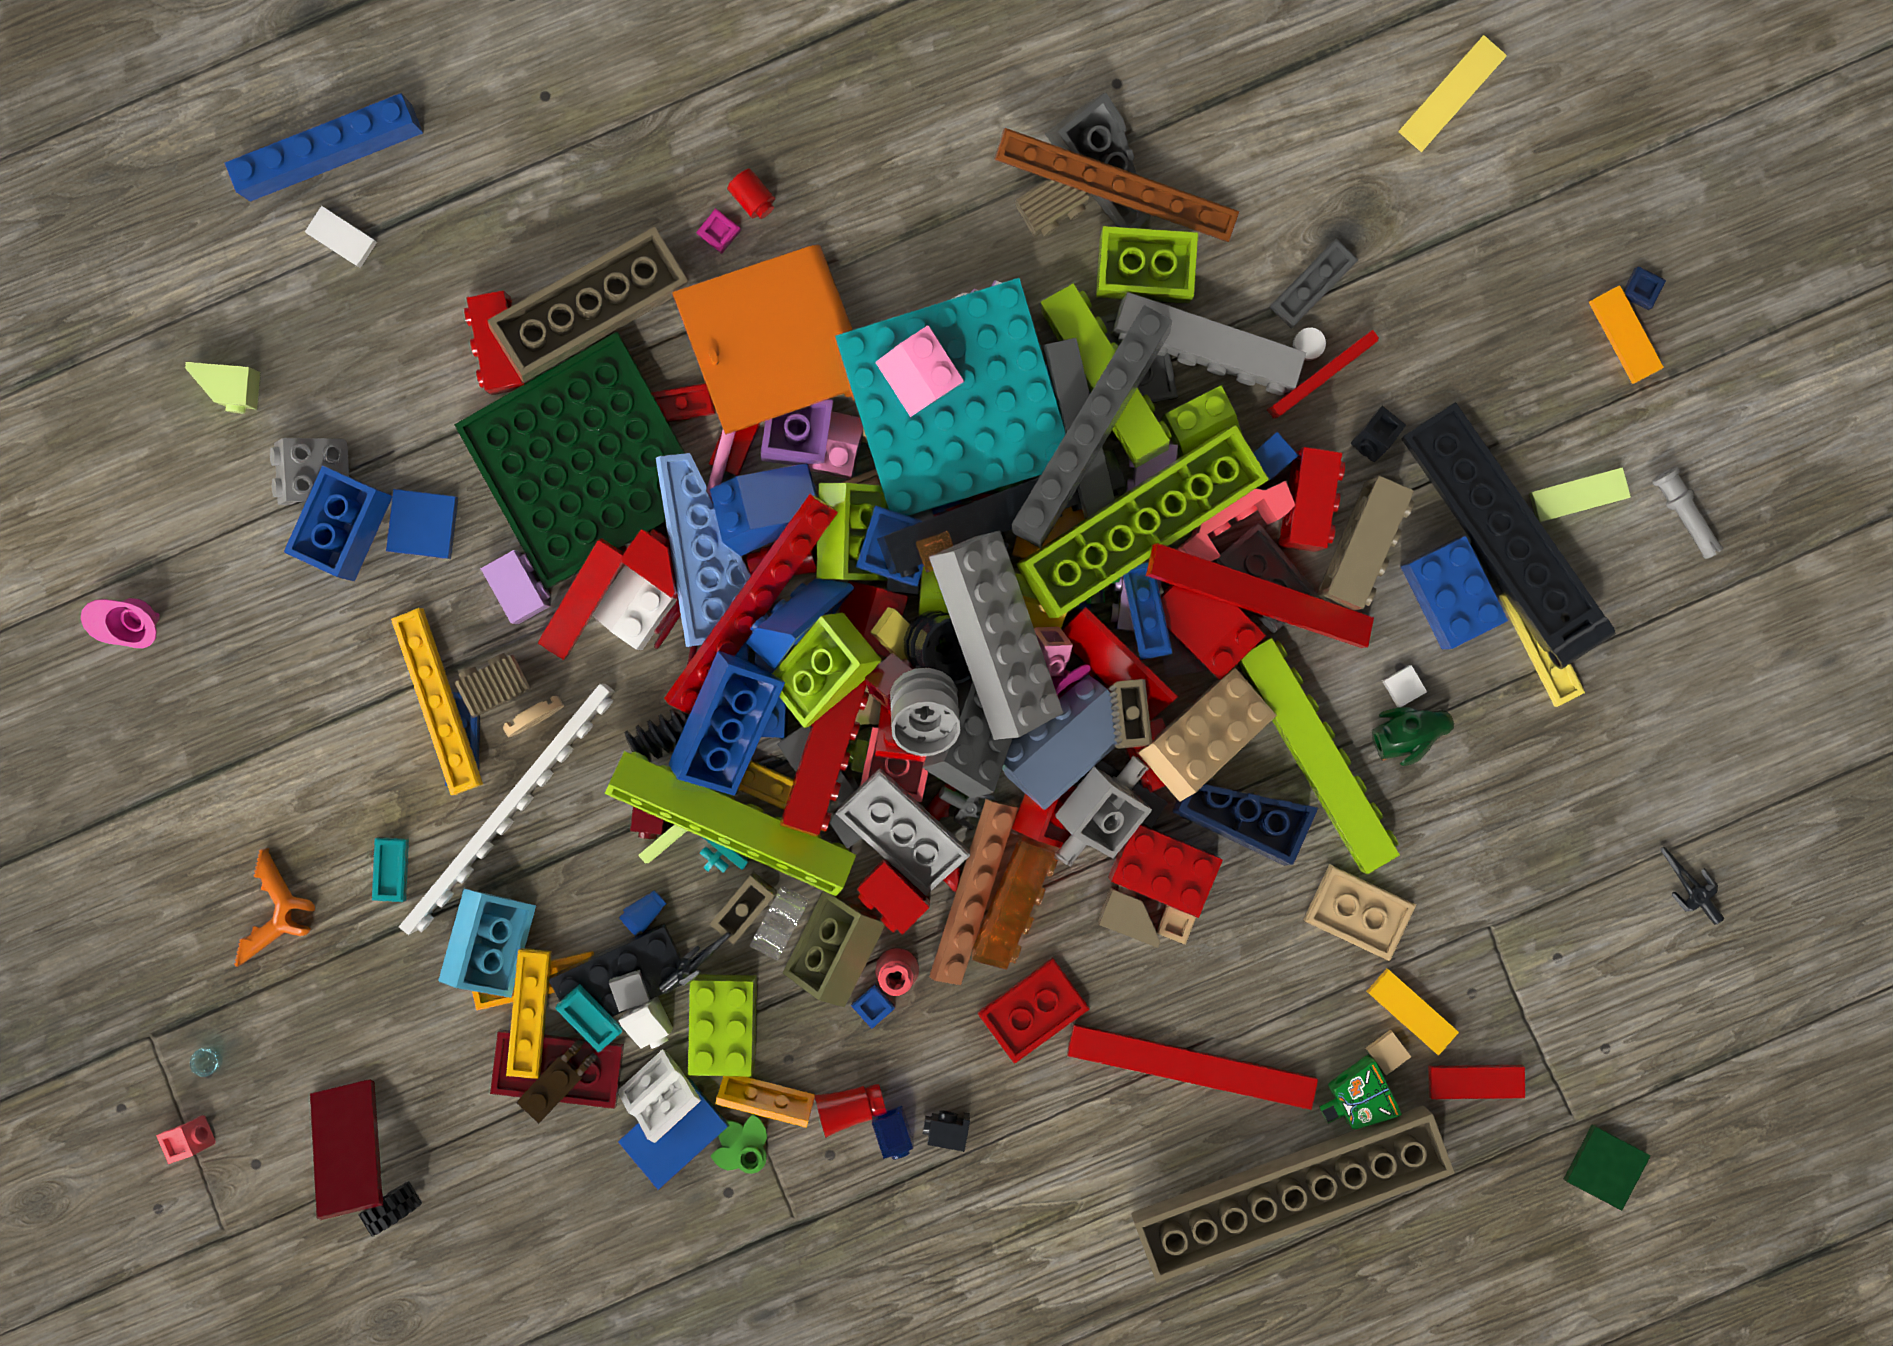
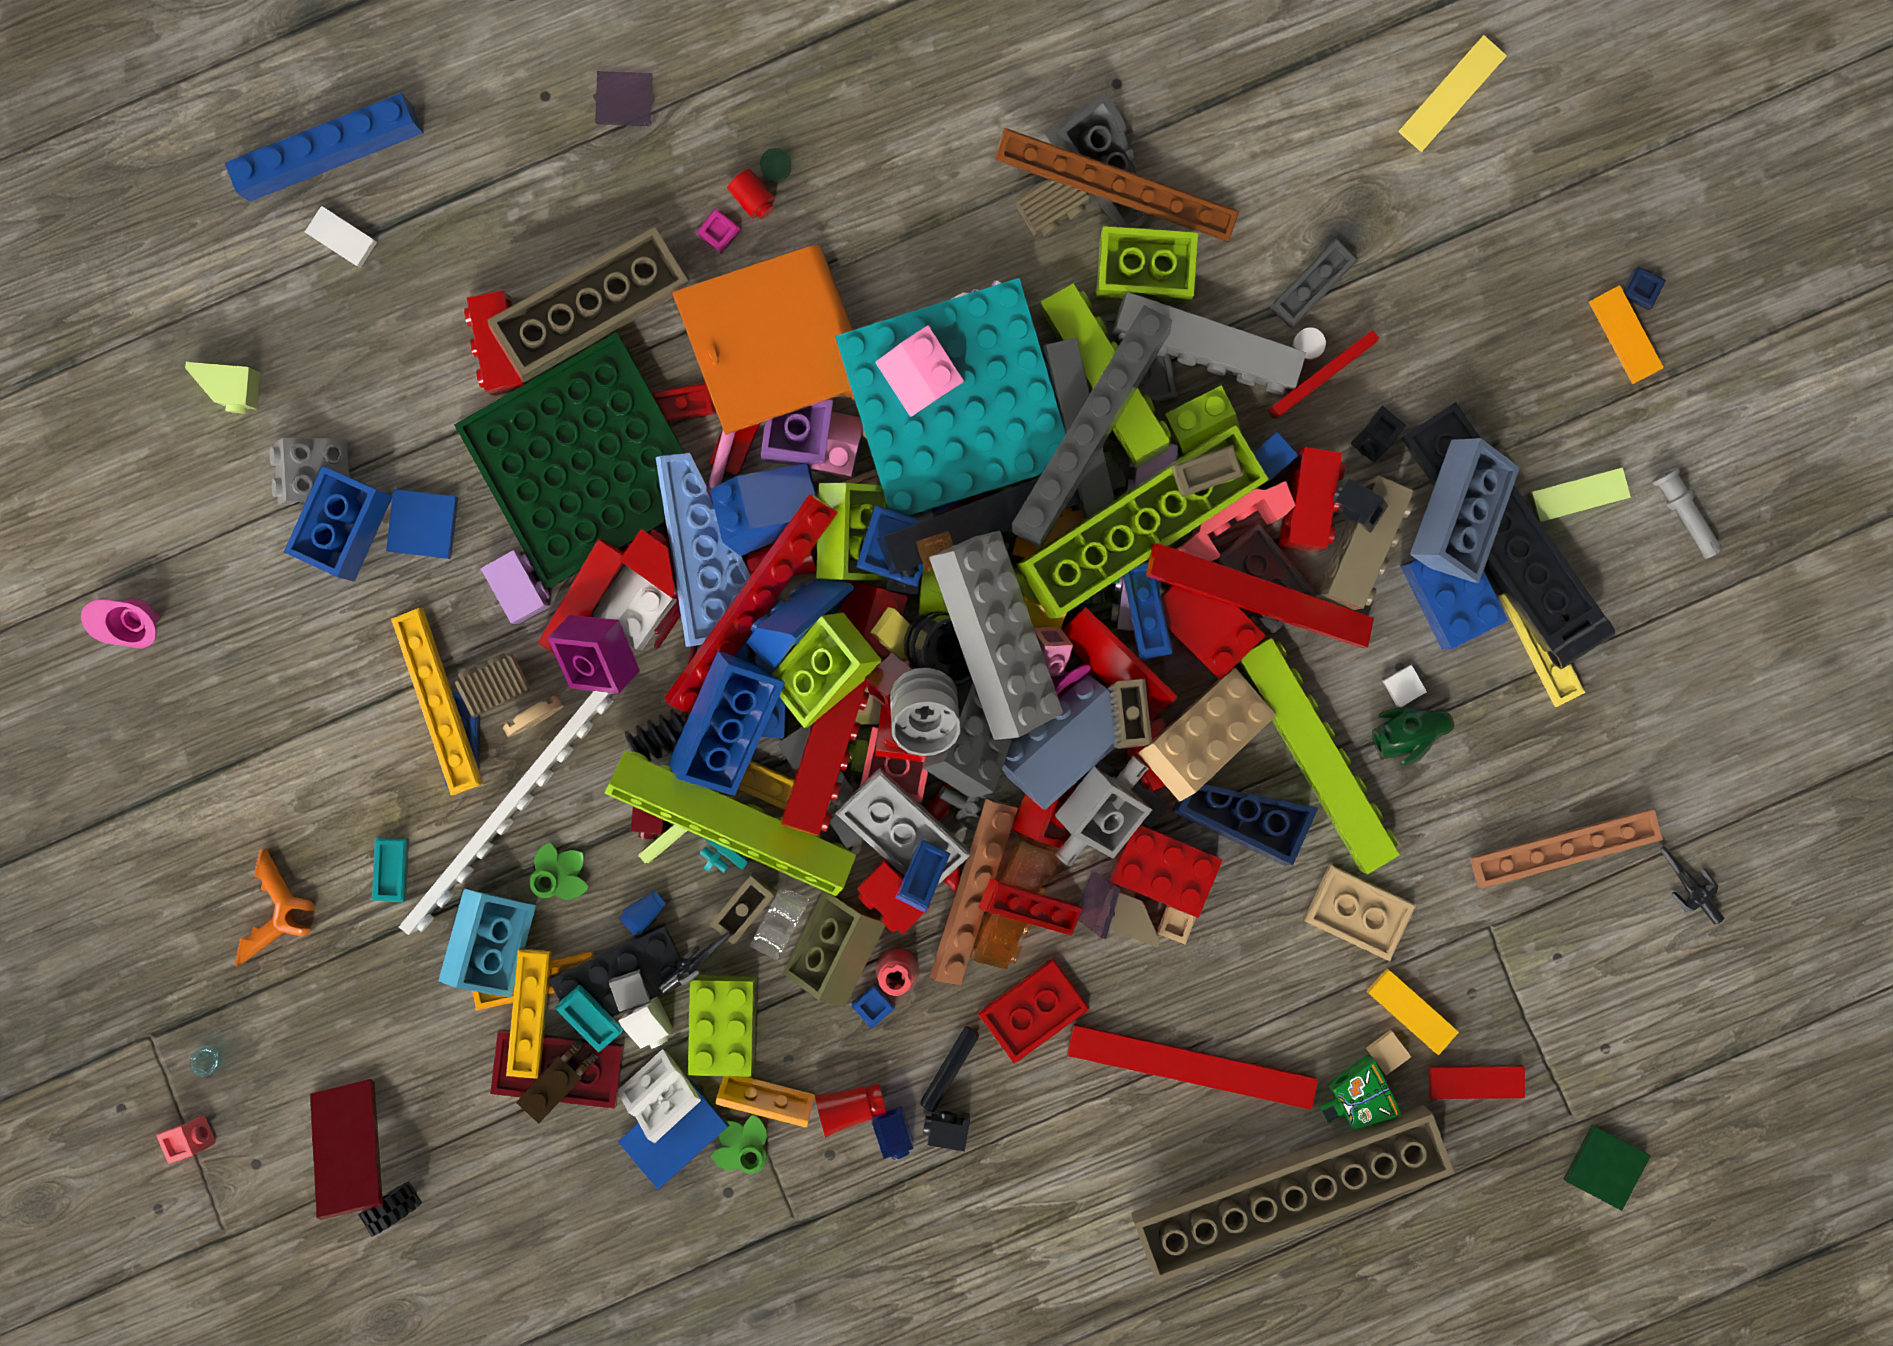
none -> bright green plate [530,842,589,900]
none -> magenta brick [548,615,640,694]
none -> clear purple piece [593,71,655,126]
none -> clear green tile [760,148,792,182]
none -> blue tile [896,839,951,912]
none -> black axle [920,1026,979,1112]
none -> red tile [979,878,1083,936]
none -> clear purple piece [1078,871,1120,939]
none -> dark tan tile [1171,445,1243,497]
none -> black brick [1333,479,1389,533]
none -> sand blue slope [1410,438,1520,583]
none -> nougat plate [1470,809,1663,889]

